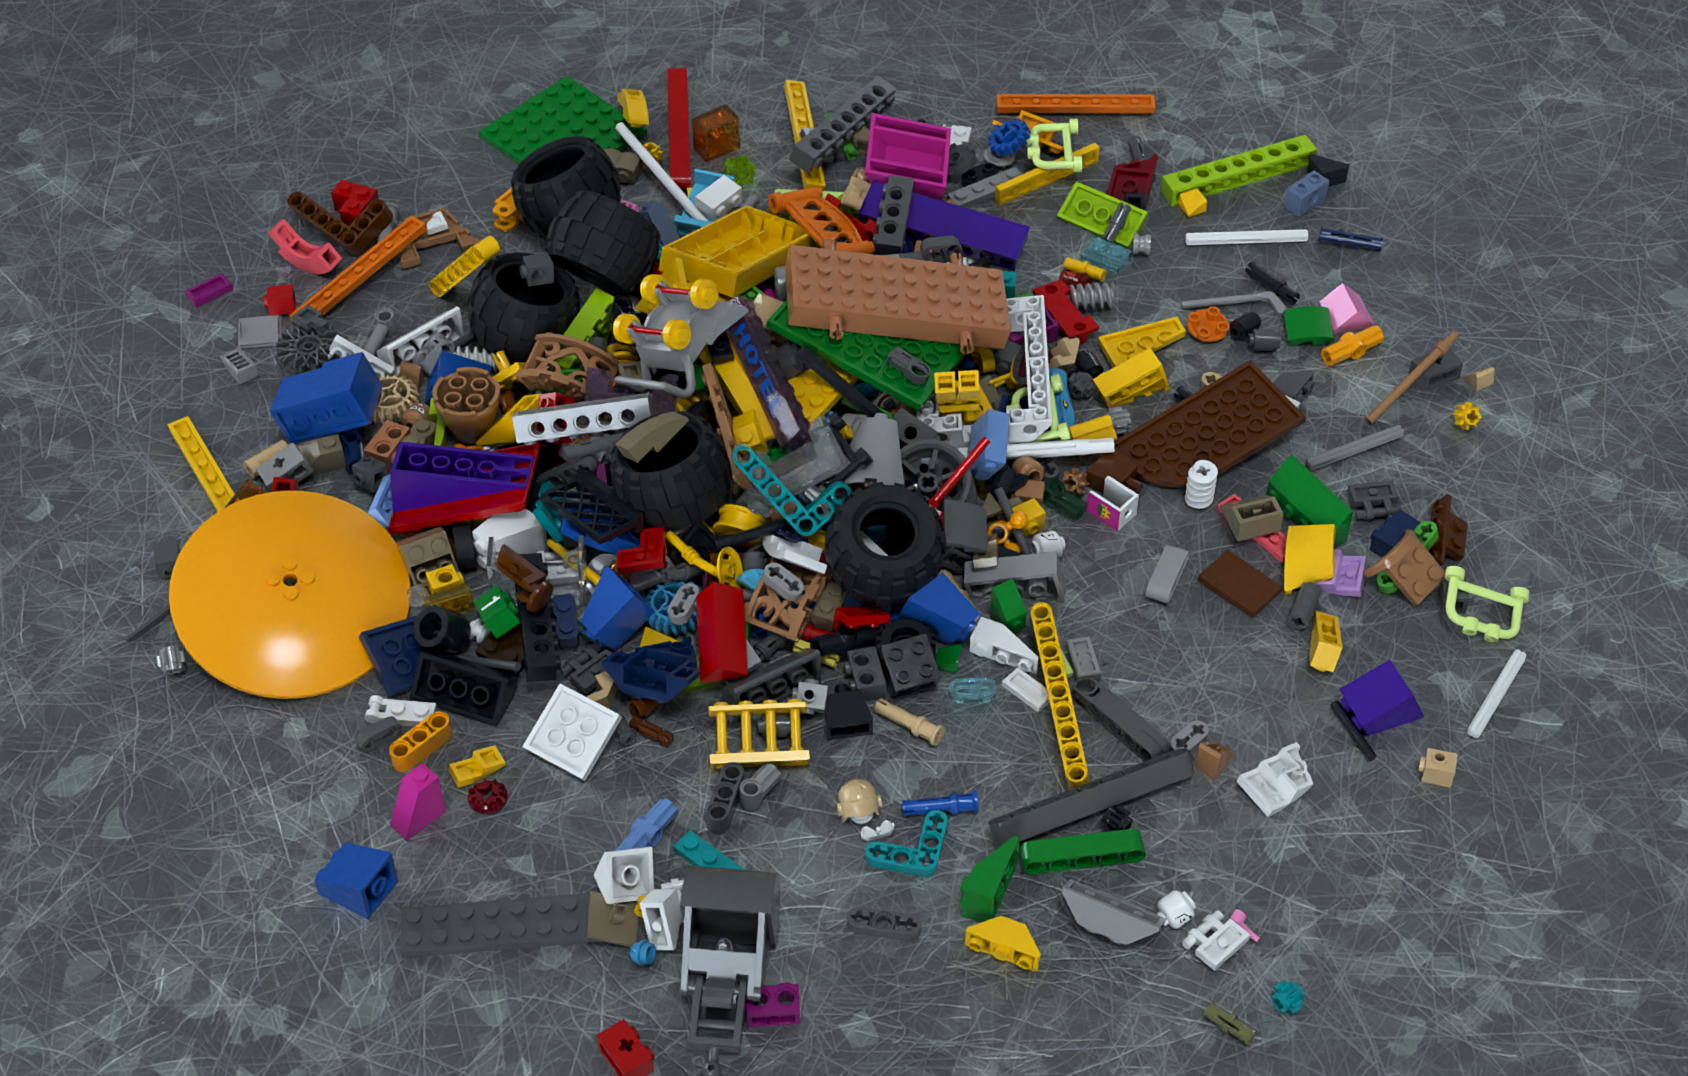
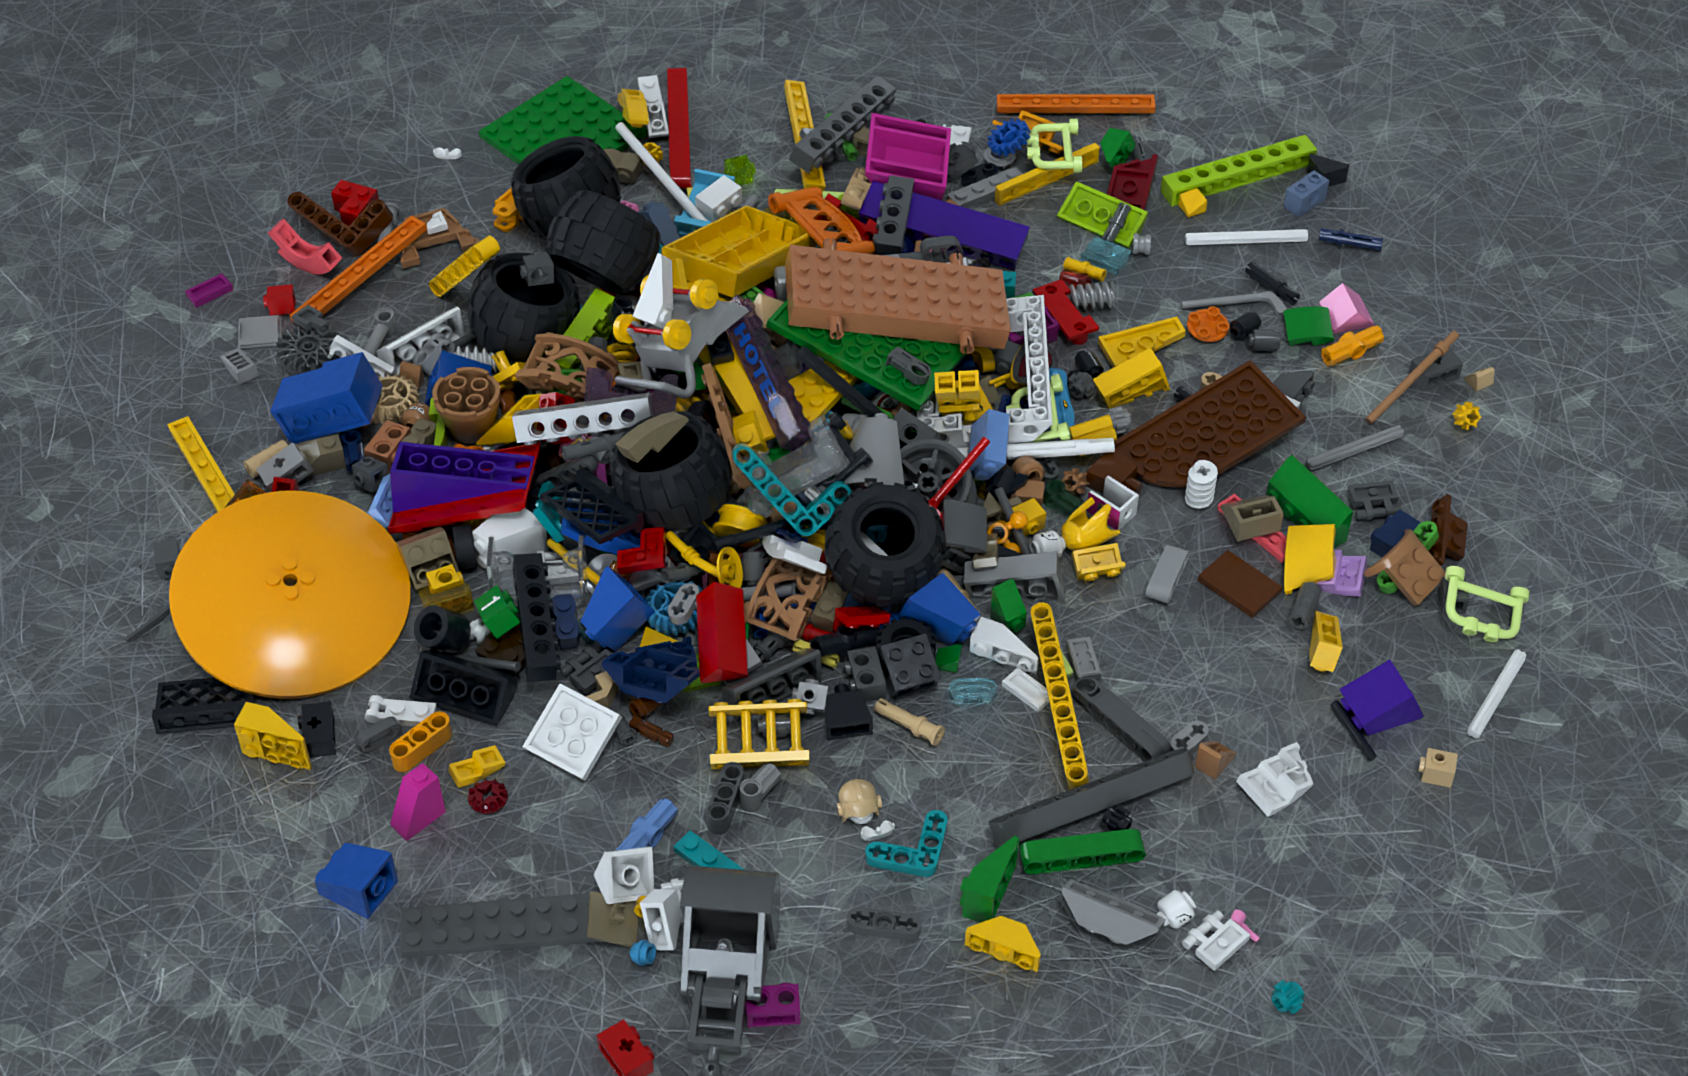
light grey gear [156,646,188,674] -> none
dark blue plate [359,616,428,697] -> none
clear plate [406,586,430,608] -> none
reddish brown piece [496,544,554,612] -> none
clear orange brick [692,104,740,163] -> none
medium azure tile [735,569,764,592] -> none
light grey beam [762,563,804,601] -> none
blue pin [902,790,979,816] -> none
tan slope [1049,337,1080,371] -> none
black slope [1125,193,1147,211] -> none
olive pin [1203,1001,1257,1045] -> none
none -> black fence [152,677,255,734]
none -> yellow slope [234,702,312,770]
none -> black brick [297,701,336,758]
none -> white piece [433,147,462,159]
none -> white slope [633,253,673,329]
none -> white slope [638,75,669,138]
none -> yellow hair [1061,497,1120,551]
none -> yellow bracket [1071,543,1126,581]
none -> green slope [1100,128,1136,172]

